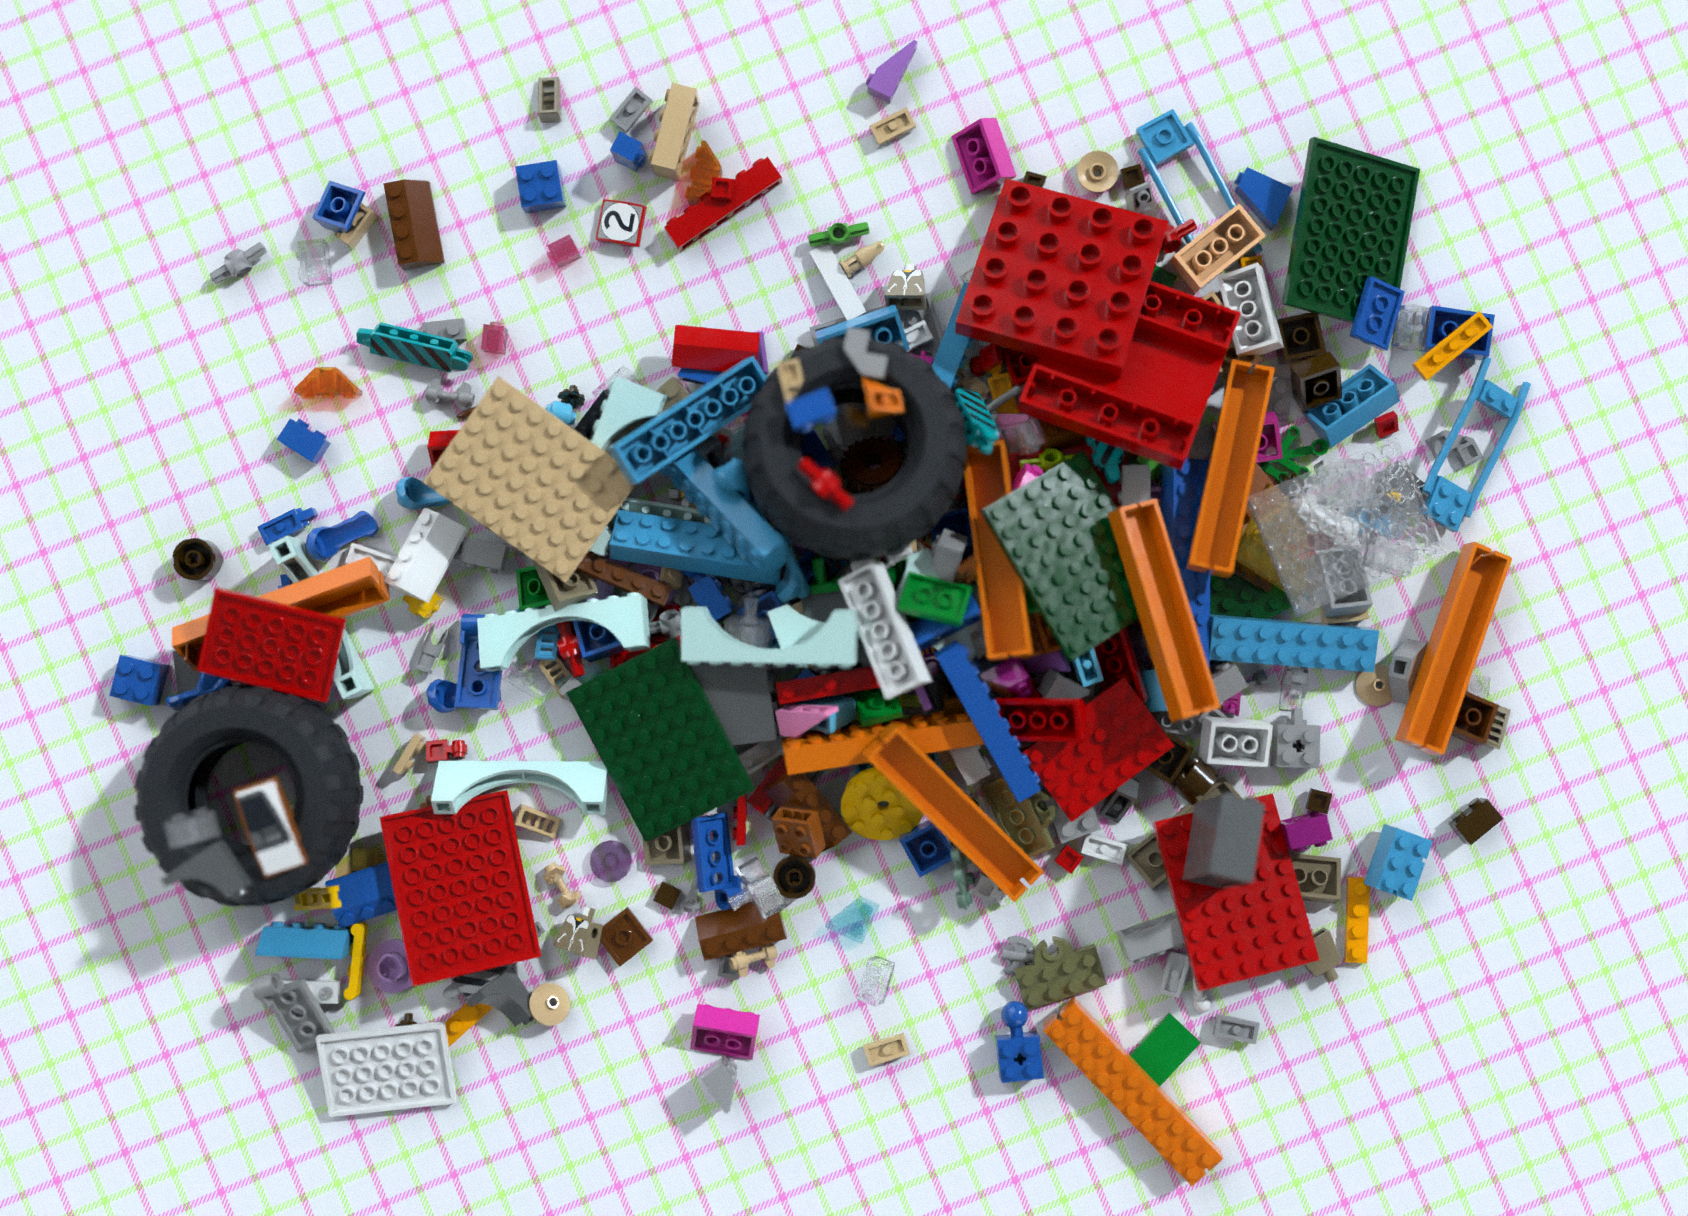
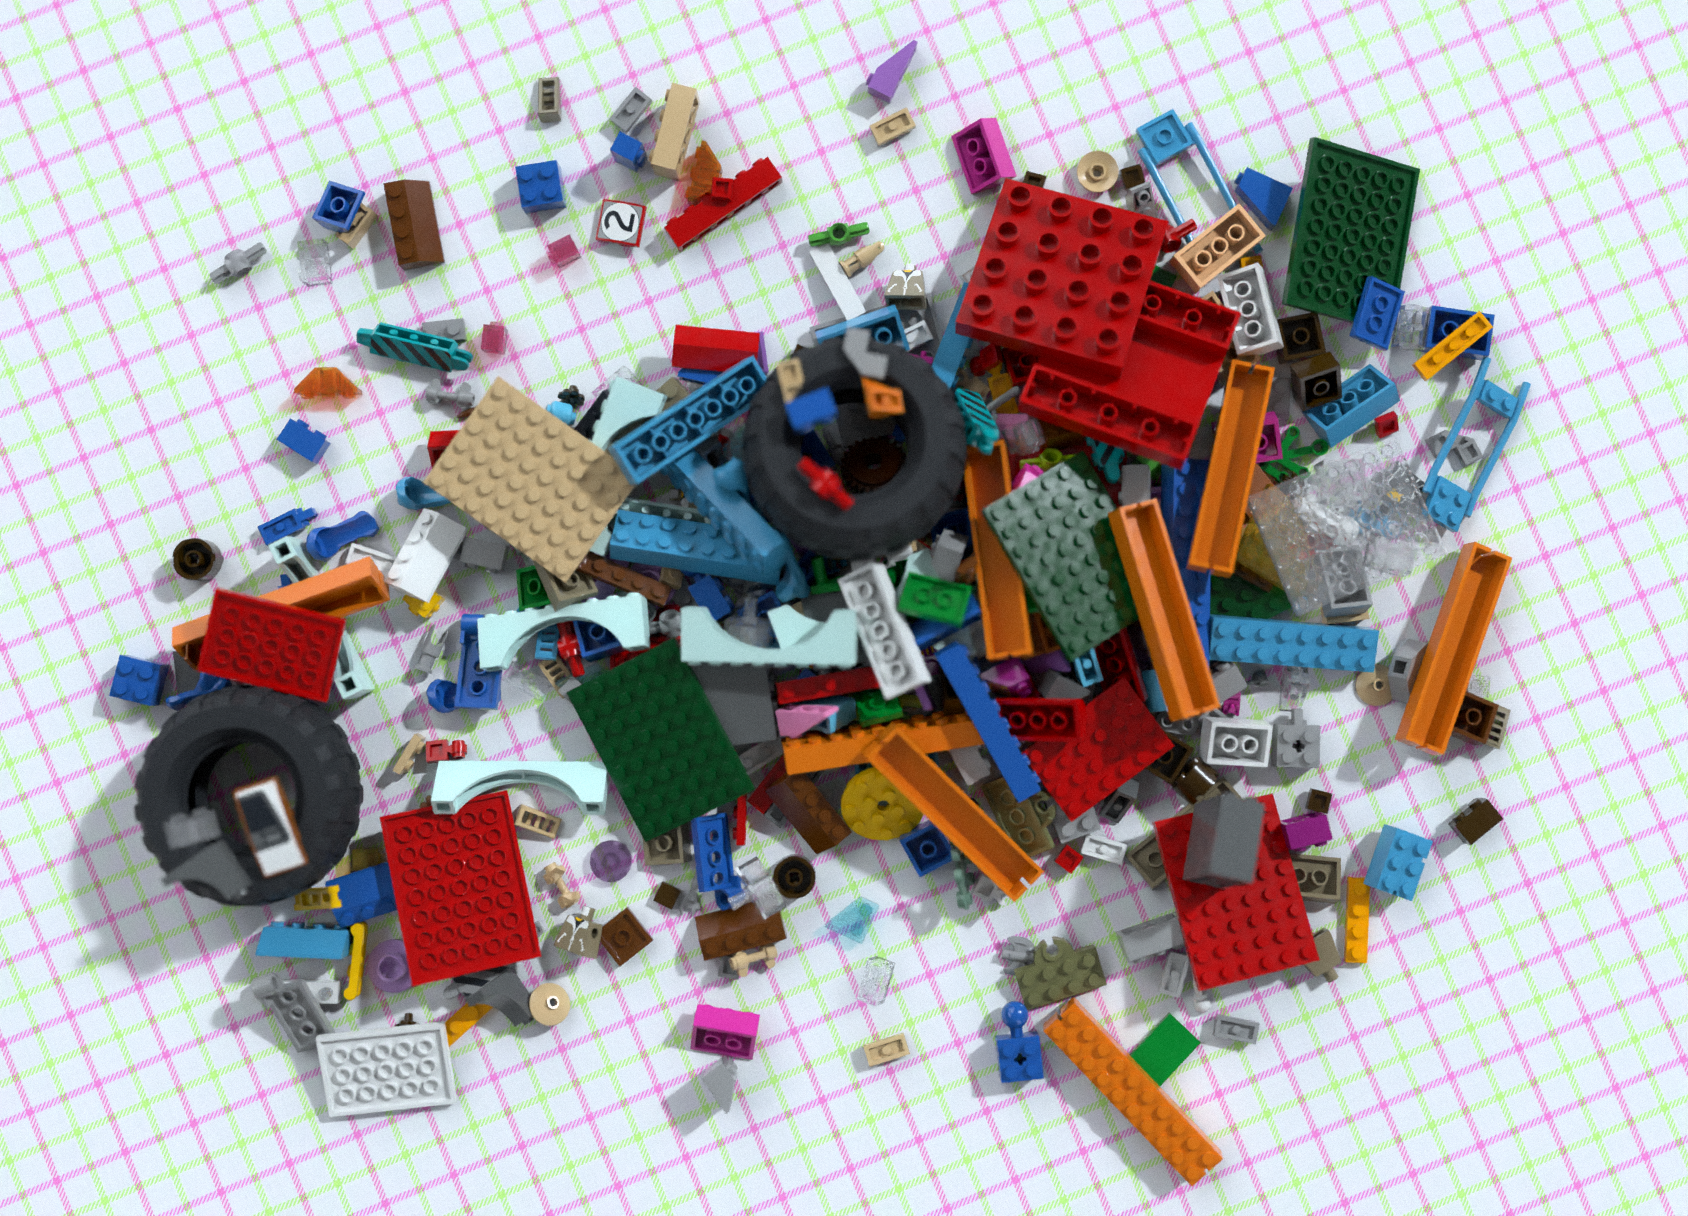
dark orange brick [771,806,826,859] -> none
dark brown plant [844,405,868,431] -> none

